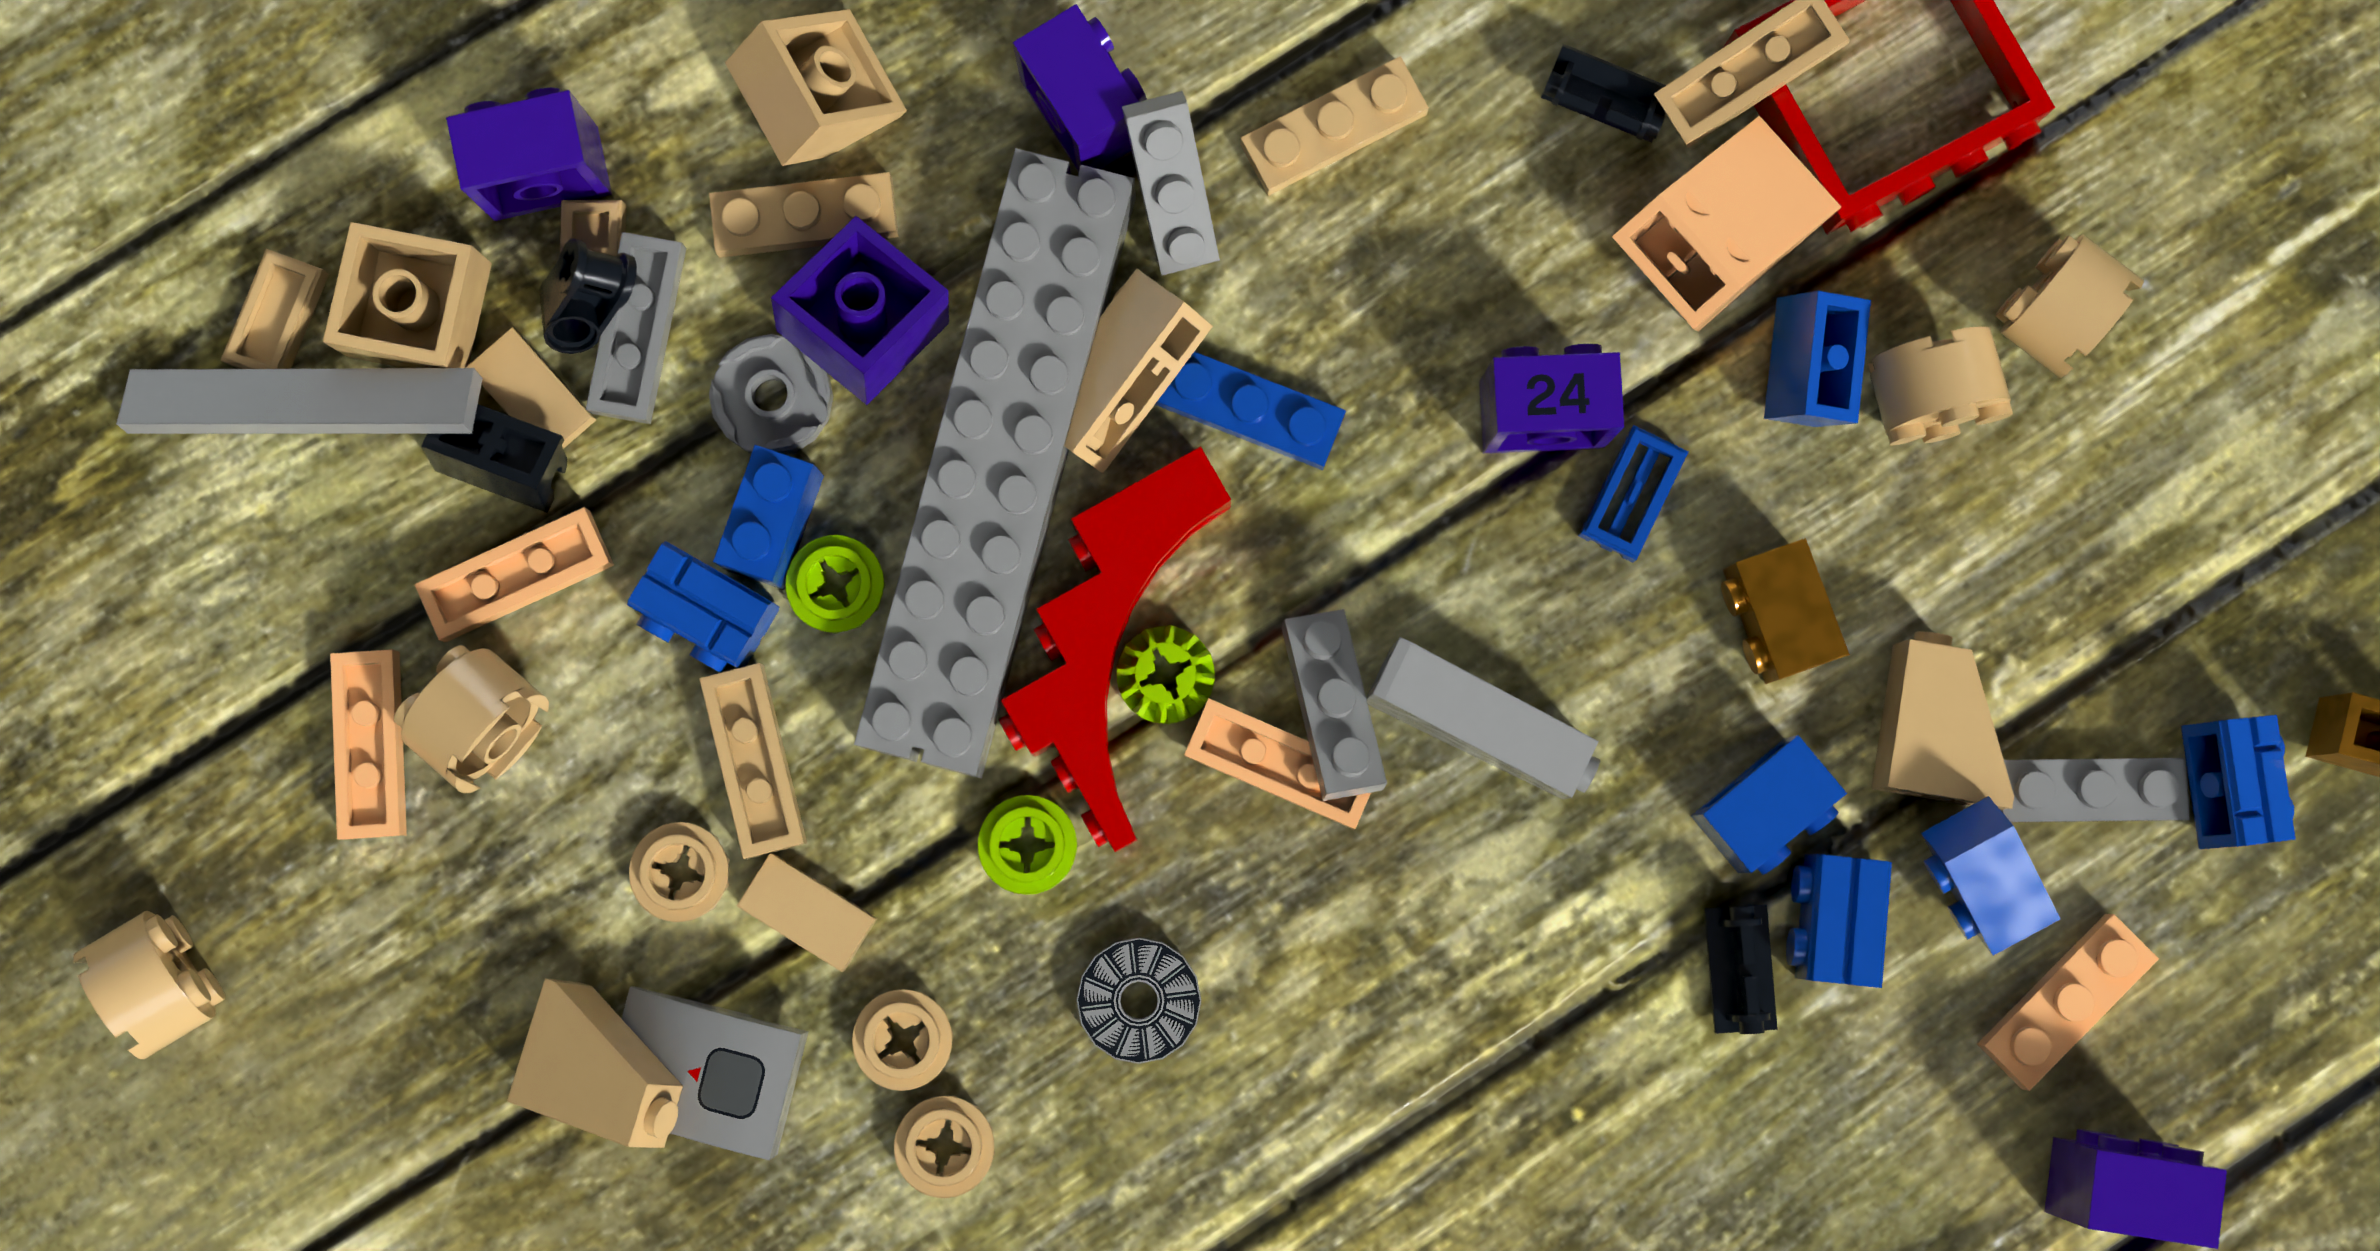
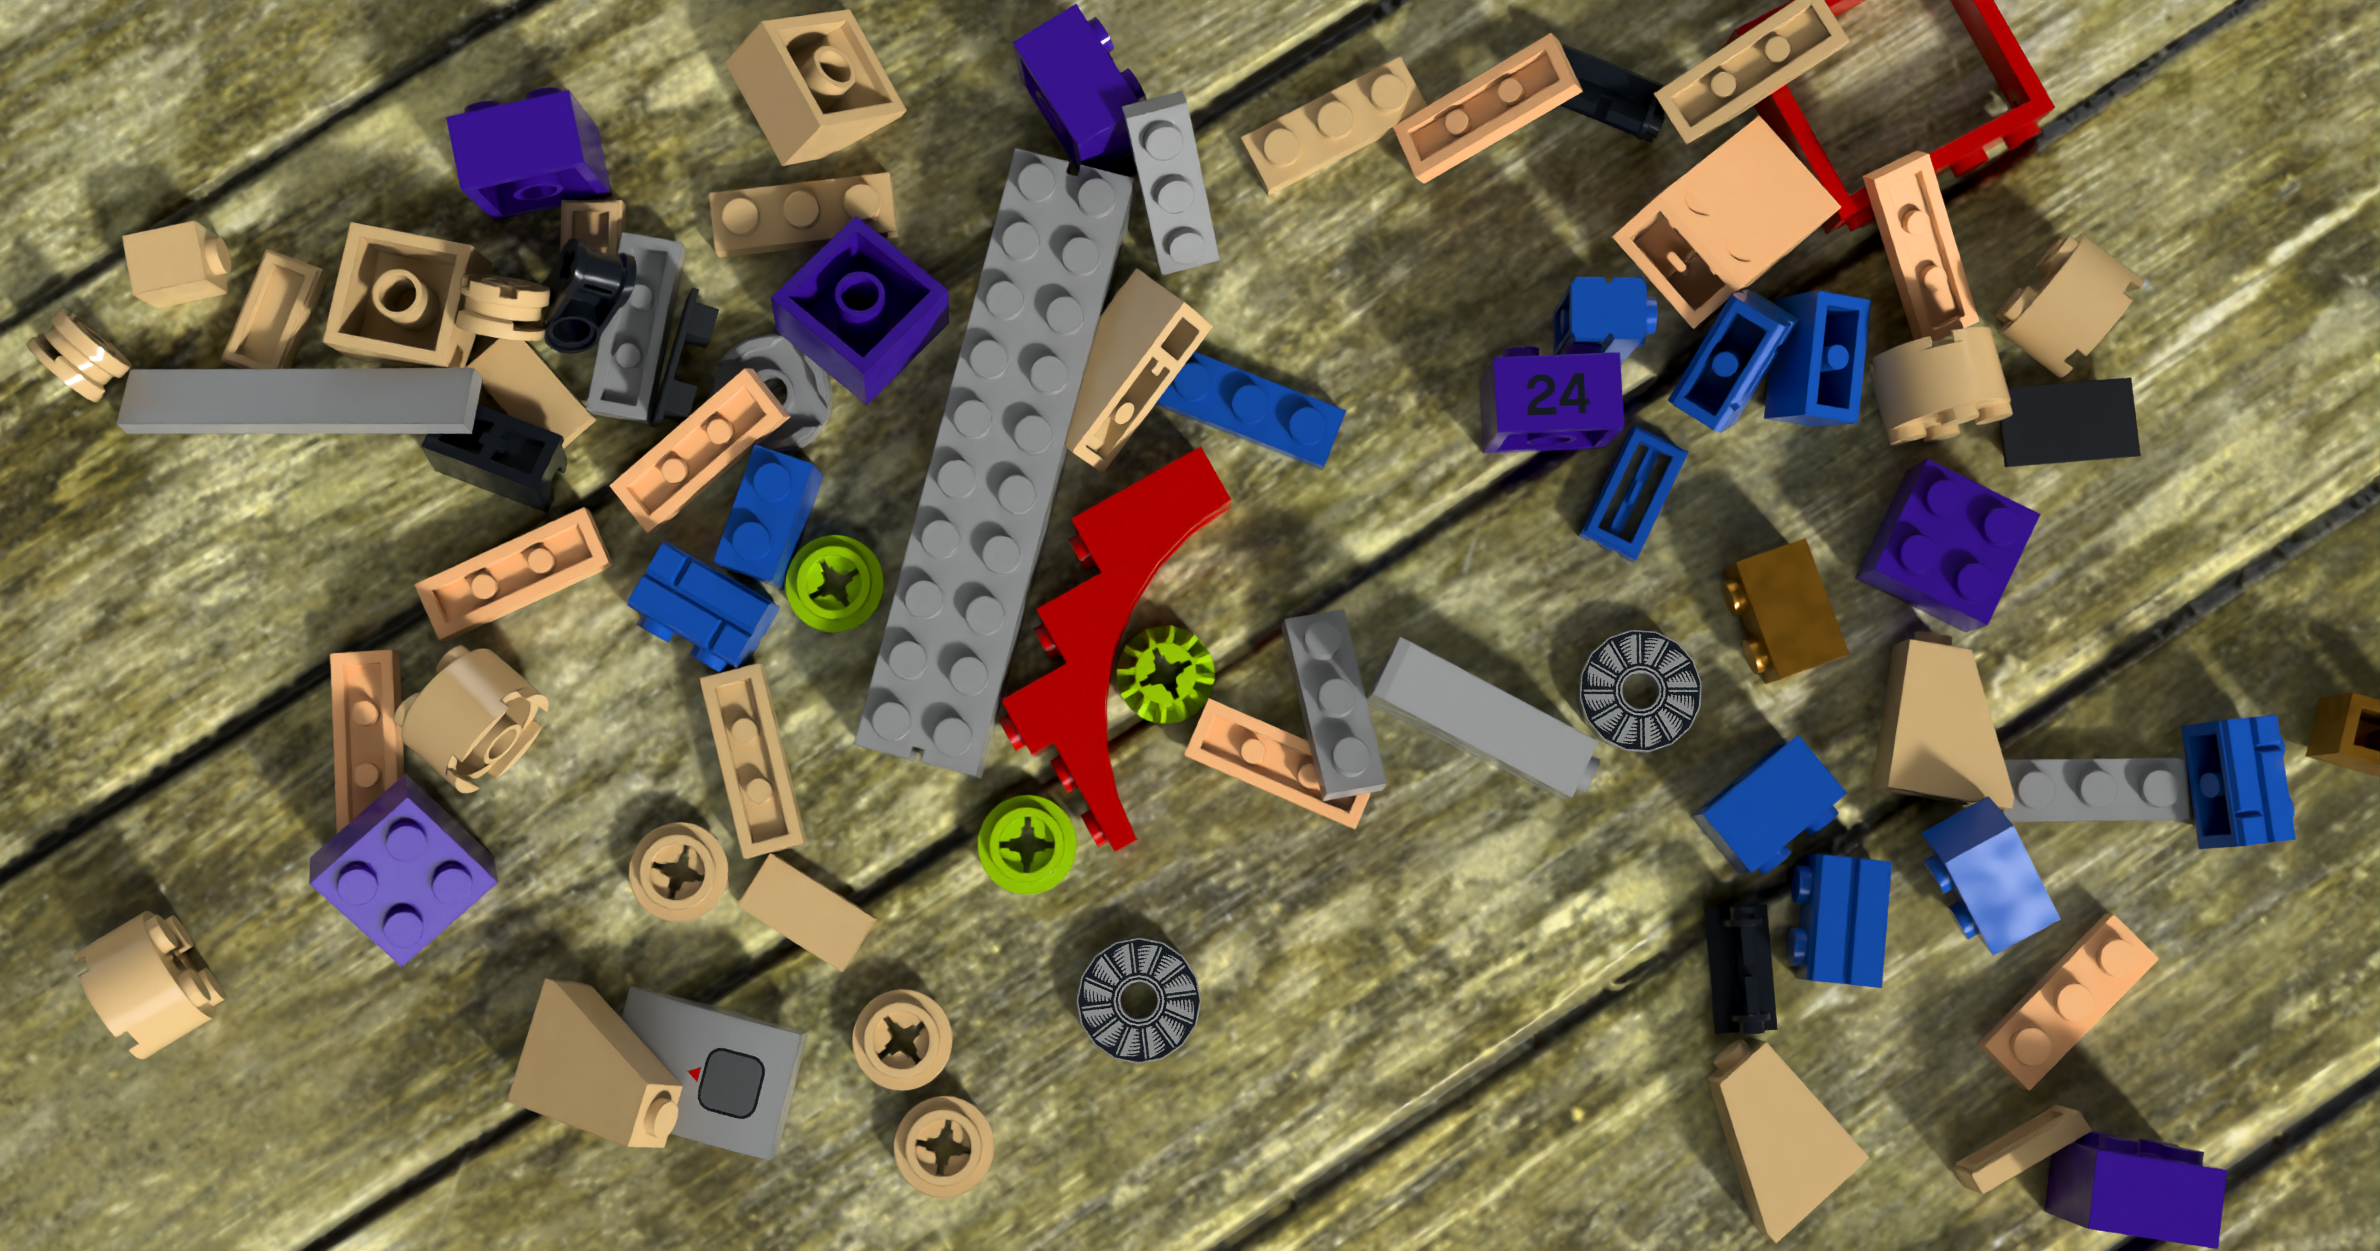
none -> tan wheel [26,308,132,402]
none -> tan brick [122,221,231,309]
none -> dark purple brick [309,774,498,967]
none -> tan wheel [455,274,550,341]
none -> light nougat plate [610,368,791,534]
none -> black piece [650,288,719,427]
none -> light nougat plate [1393,33,1583,184]
none -> blue brick [1553,277,1657,365]
none -> tile [1576,630,1702,753]
none -> blue brick [1668,288,1799,433]
none -> tan slope [1707,1038,1870,1243]
none -> dark purple brick [1855,459,2041,632]
none -> light nougat plate [1862,151,1979,342]
none -> tan tile [1953,1105,2092,1194]
none -> black piece [1999,377,2141,467]

